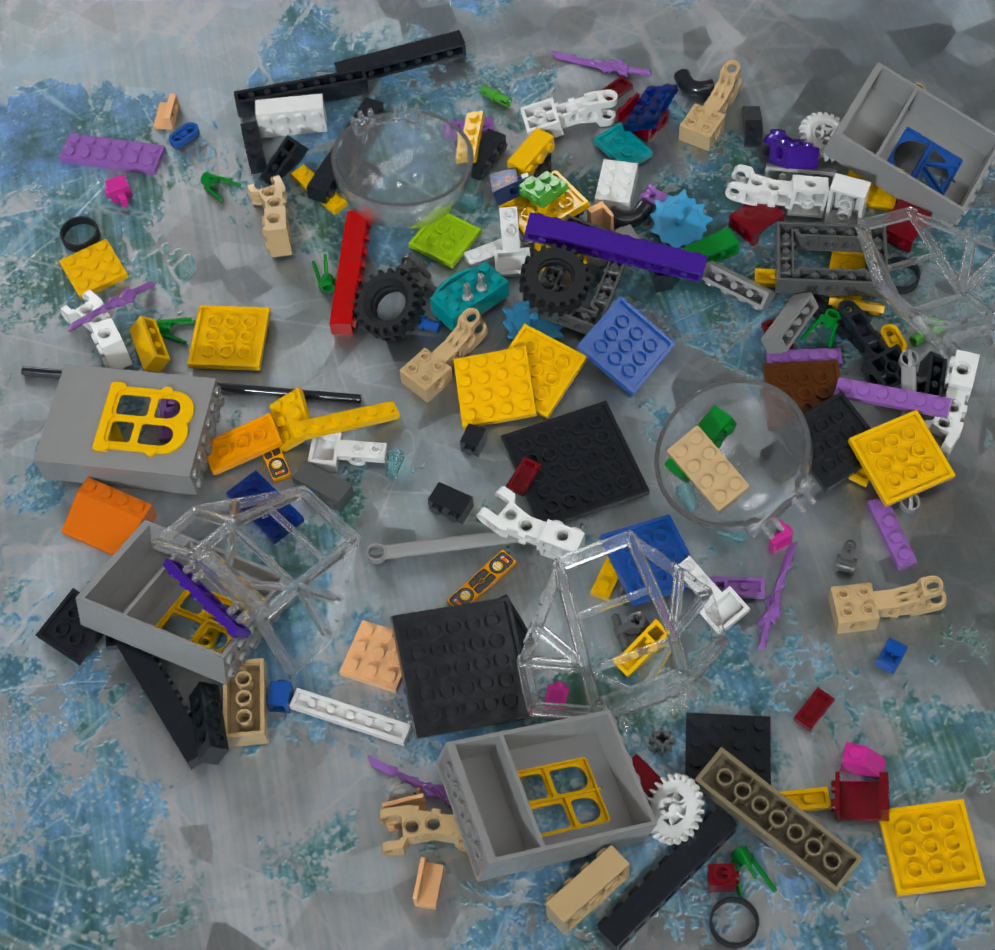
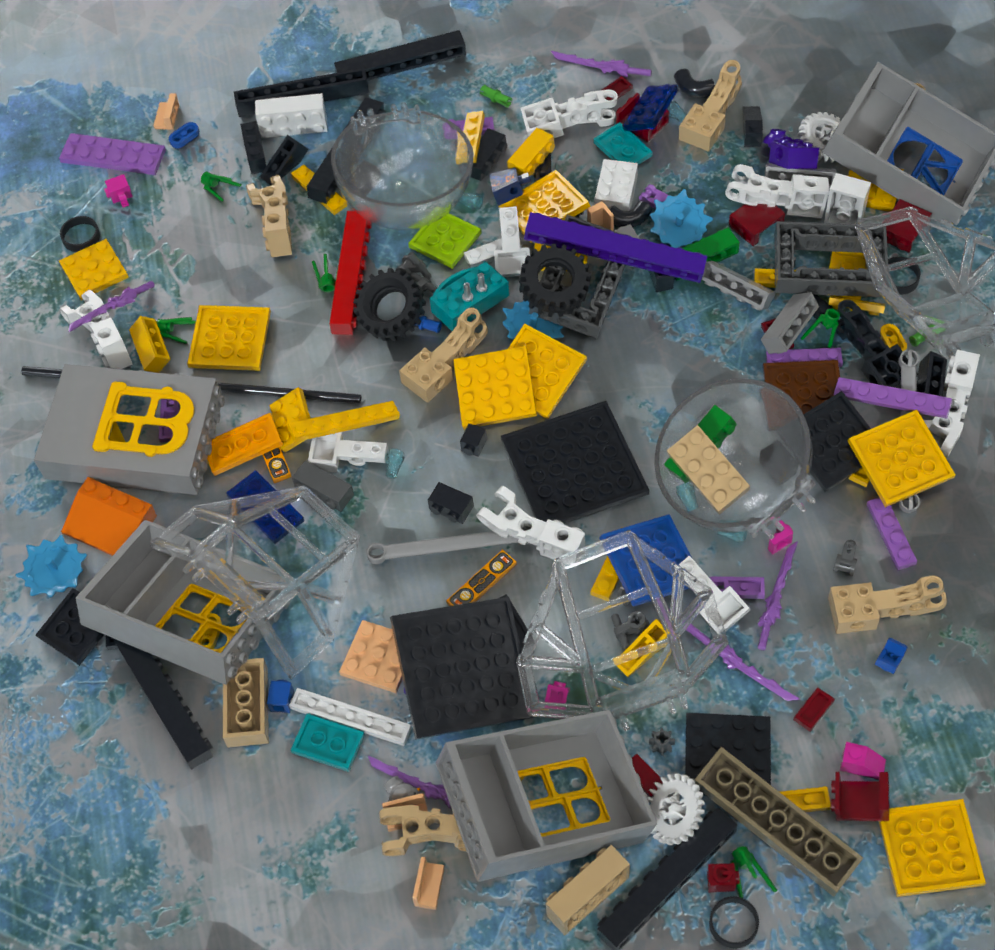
dark purple plate [163,558,252,638] -> none
black brick [189,681,229,765] -> none
dark red tile [506,457,541,497] -> none
bright green plate [518,171,569,209] -> none
blue plate [576,296,676,396] -> none
none -> dark azure piece [15,535,87,598]
none -> teal plate [291,714,365,772]
none -> medium lavender sword [685,623,800,701]

